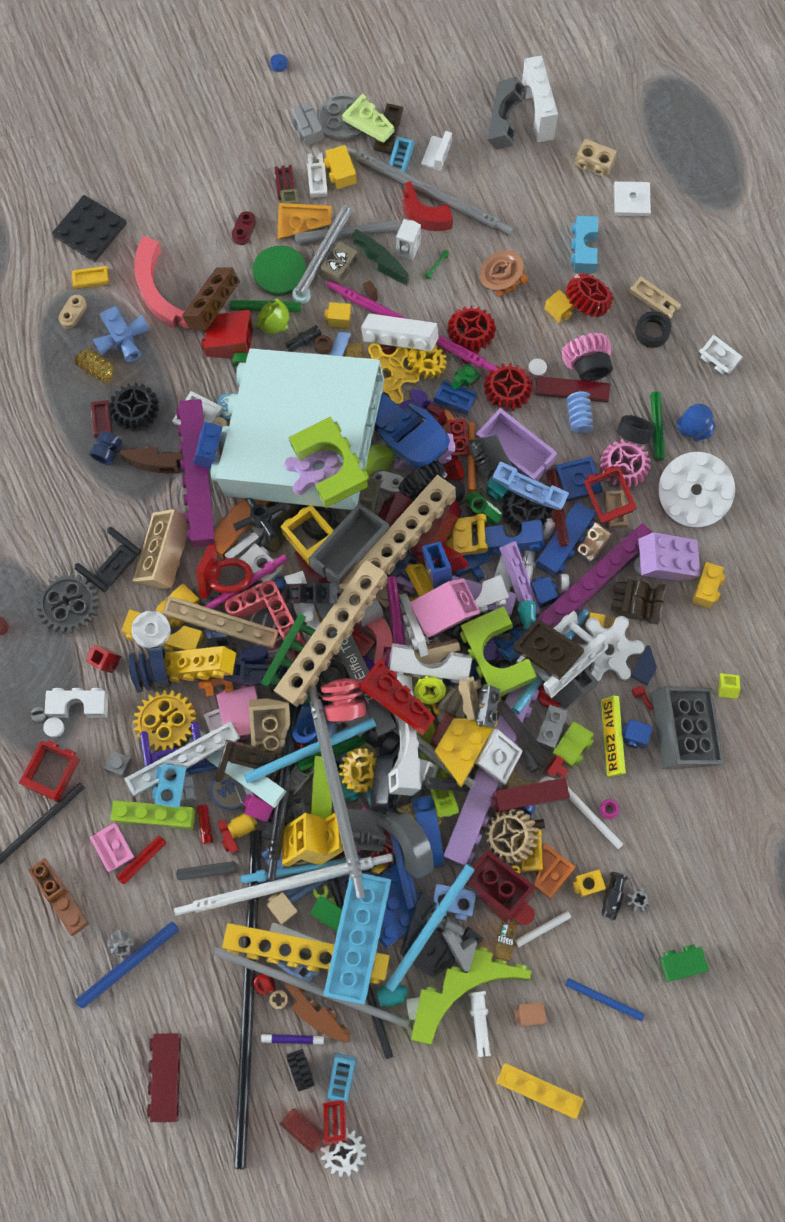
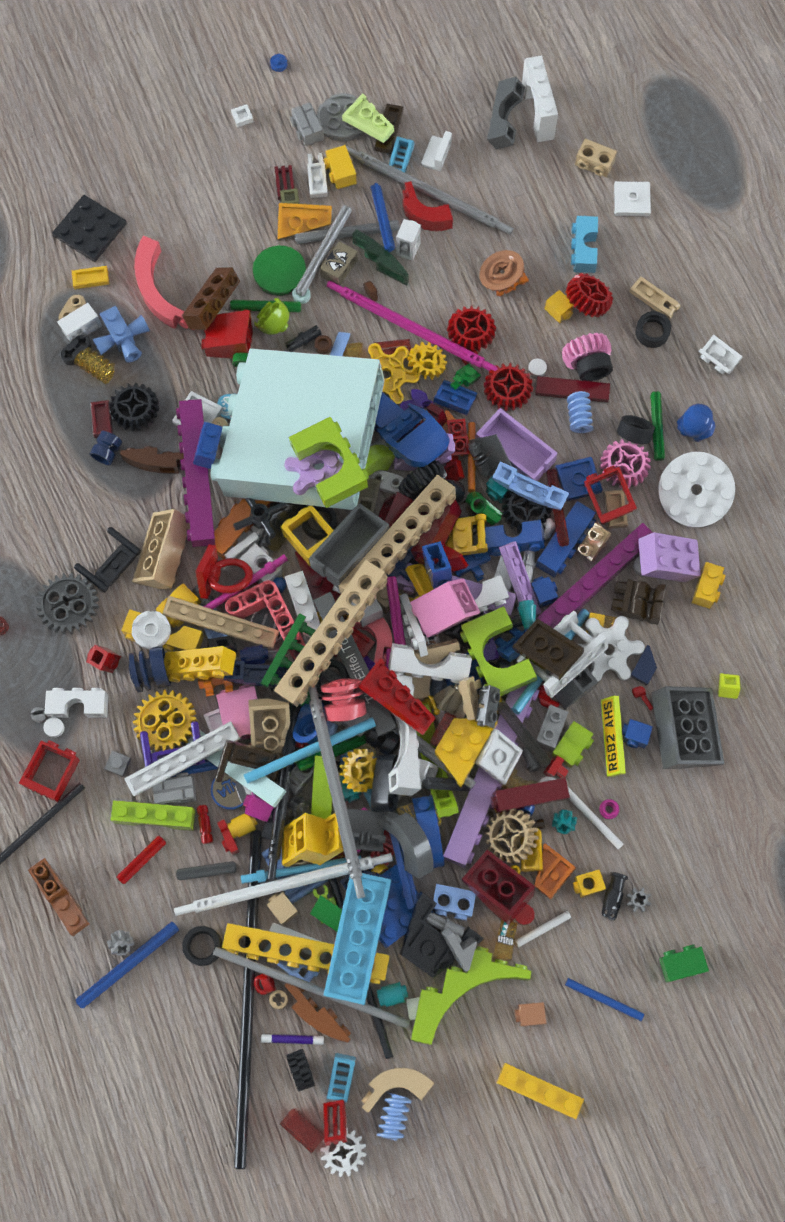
bright pink plate [90,823,135,873] -> none
dark red brick [147,1033,181,1122] -> none
medium azure brick [152,762,186,808] -> none
dark red plate [232,211,256,245] -> none
black slope [285,583,338,604] -> none
yellow brick [325,302,351,329] -> none
white brick [361,314,439,351] -> none
medium azure piece [385,864,475,992] -> none
neon yellow gear [414,675,446,704] -> none
green hinge [425,250,449,279] -> none
white pin [468,991,491,1057] -> none
white tile [559,574,569,593] -> none
none -> white hinge [57,303,102,342]
none -> black beam [61,335,92,365]
none -> black tyre [182,926,222,966]
none -> white tile [231,104,254,128]
none -> tan arch [362,1068,434,1113]
none -> blue axle [370,183,395,252]
none -> light blue piece [377,1092,412,1141]
none -> teal gear [552,809,577,834]

